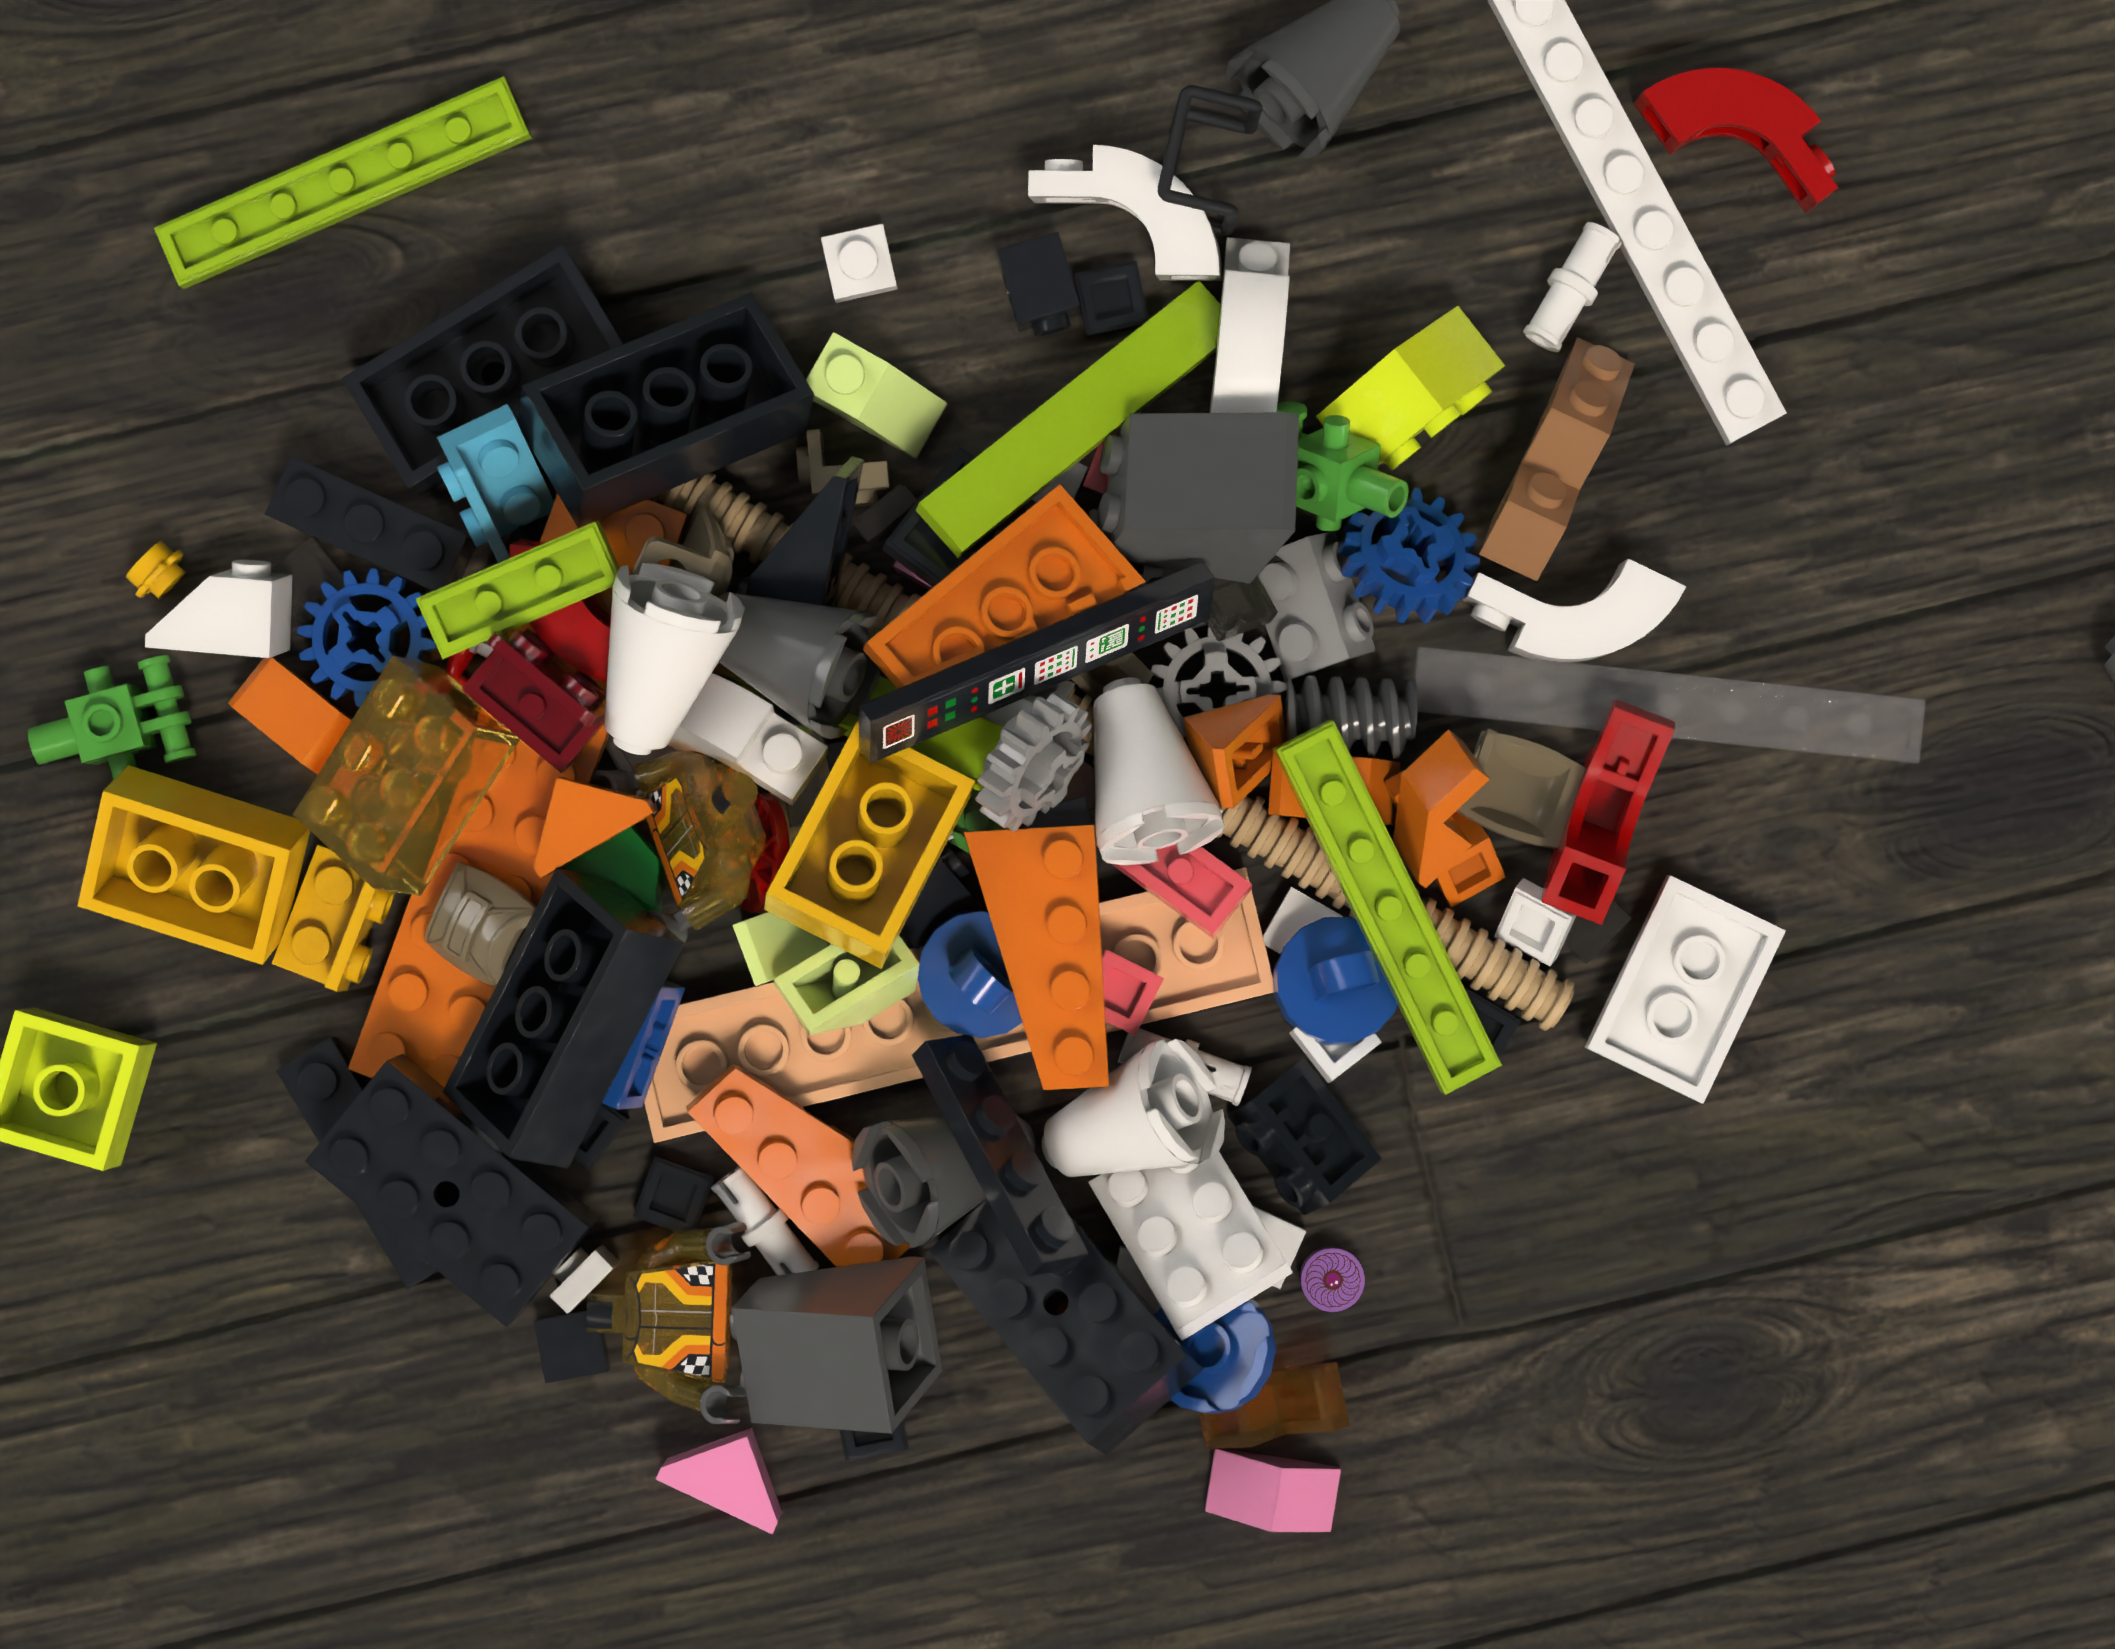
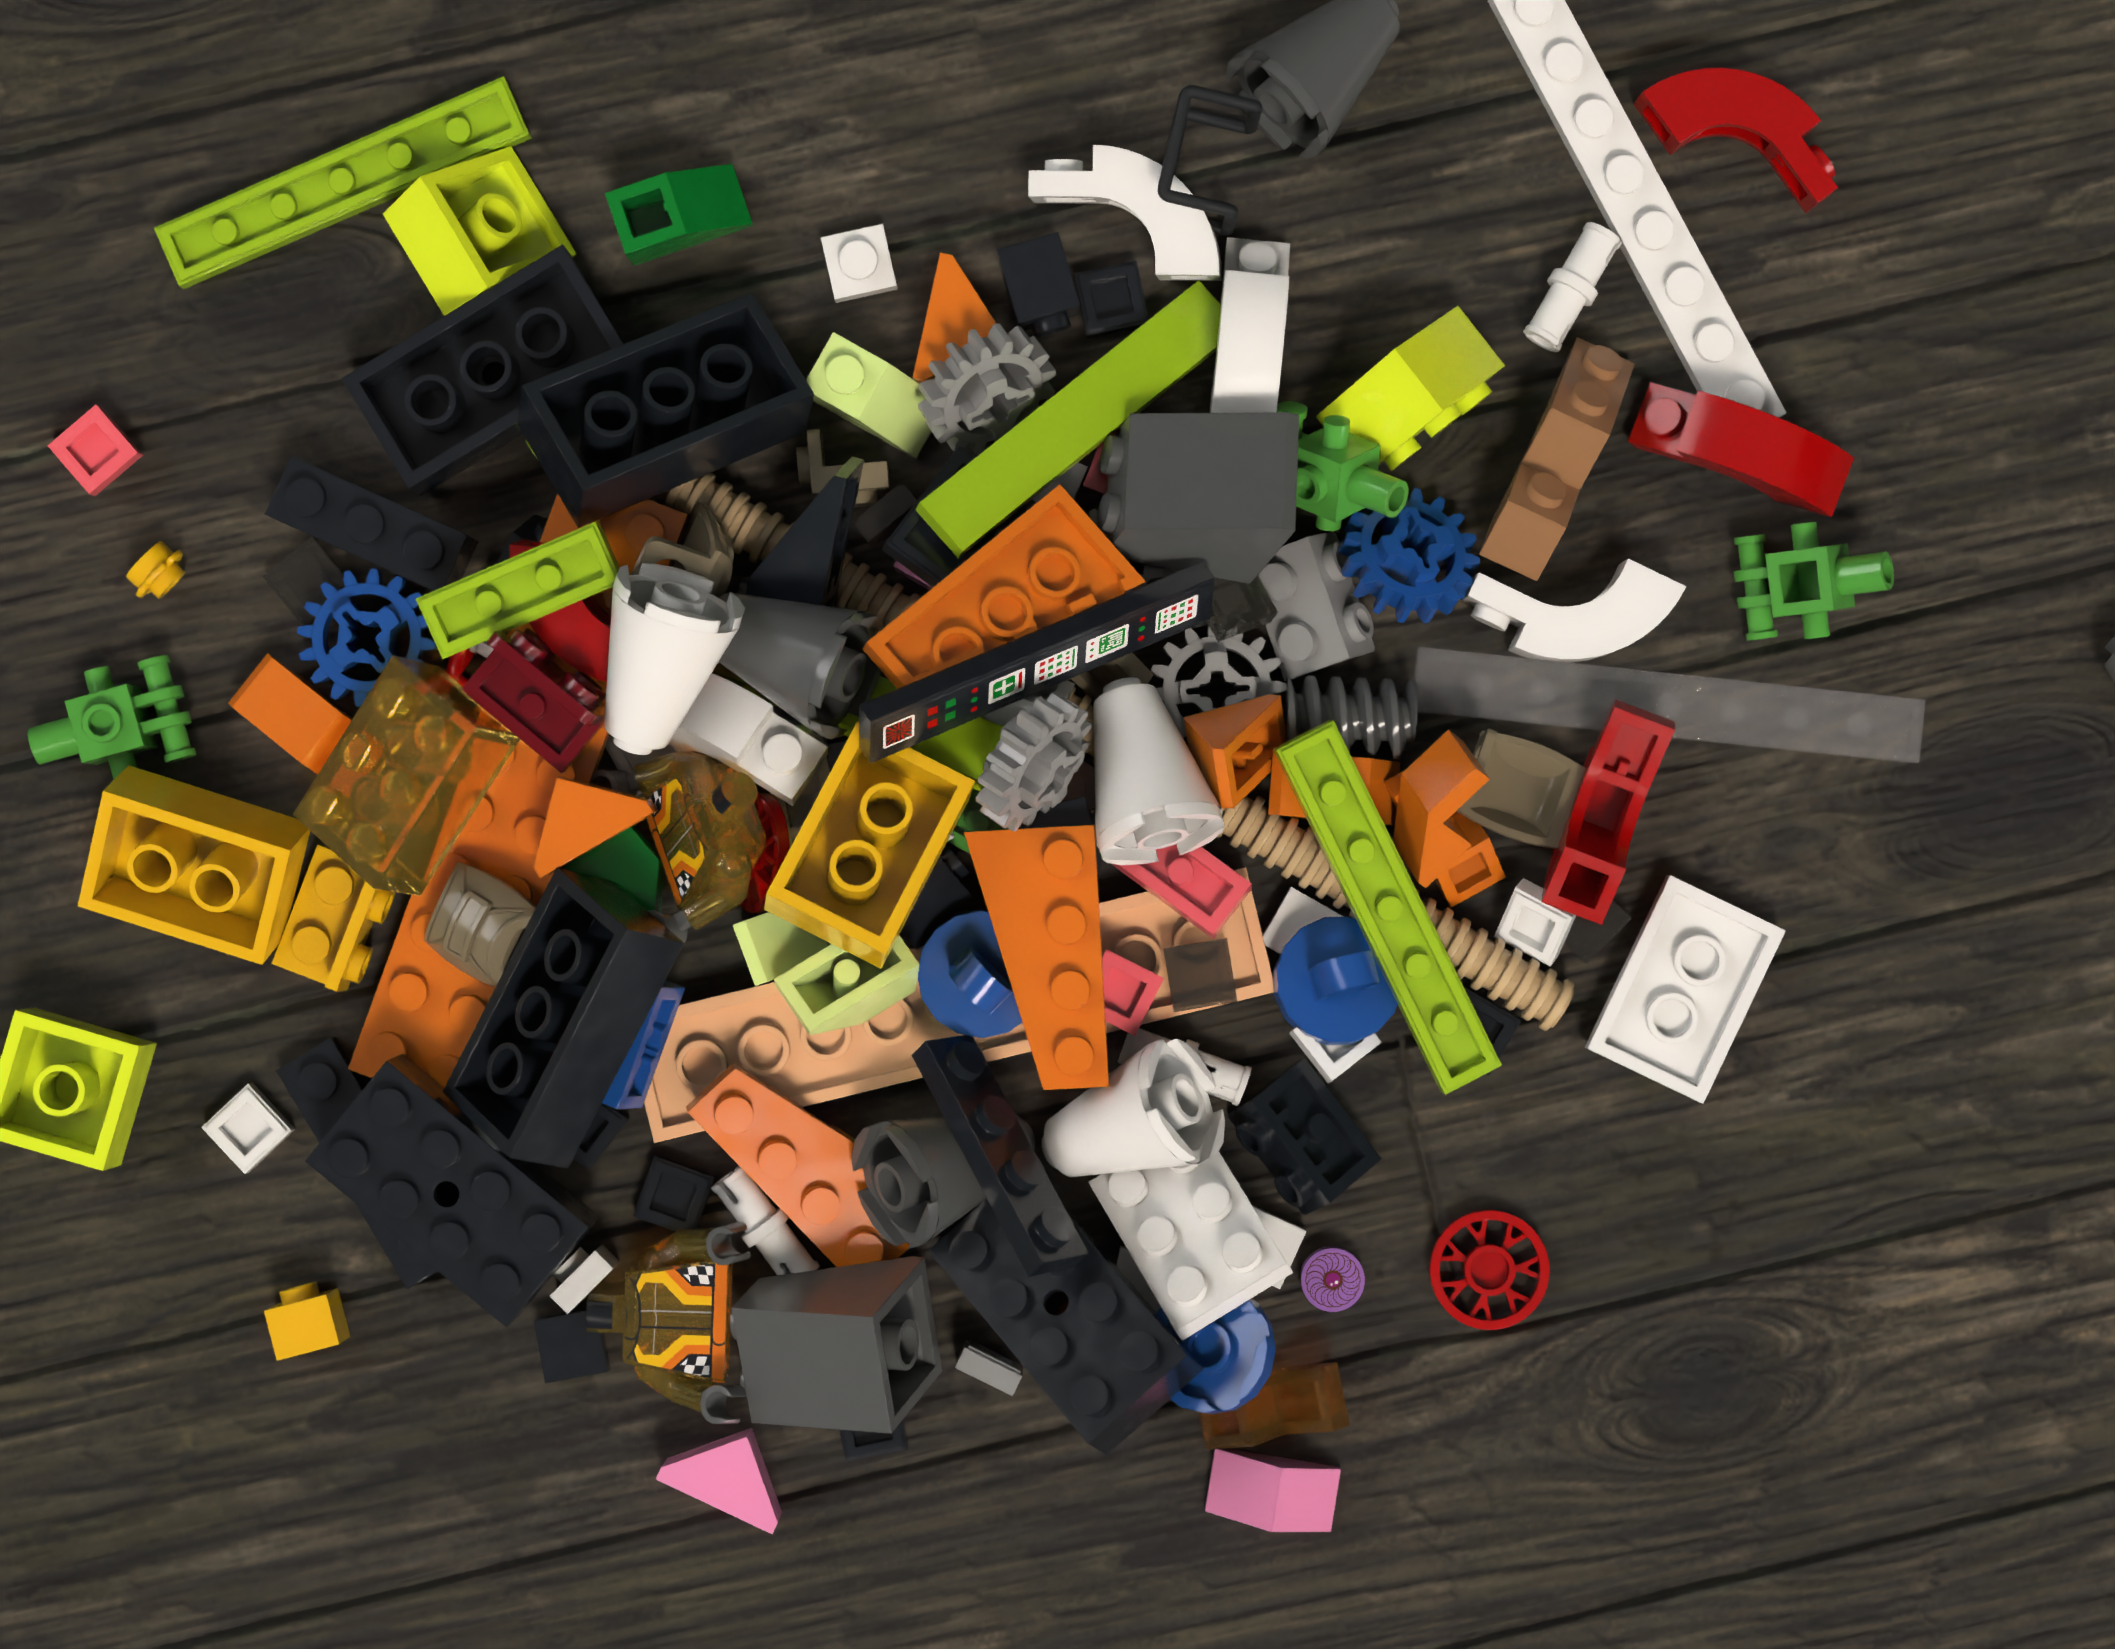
white slope [145,560,293,658] -> none
medium azure bracket [437,404,554,563] -> none
none -> coral plate [48,404,143,496]
none -> white tile [201,1083,295,1174]
none -> yellow plate [264,1282,351,1361]
none -> neon yellow slope [383,146,576,316]
none -> green slope [605,164,753,266]
none -> orange slope [912,252,997,384]
none -> light grey gear [918,323,1056,455]
none -> light grey tile [955,1339,1023,1396]
none -> clear smoke tile [1163,938,1237,1012]
none -> red wheel [1429,1209,1550,1330]
none -> red arch [1628,382,1854,517]
none -> bright green piece [1734,522,1894,641]

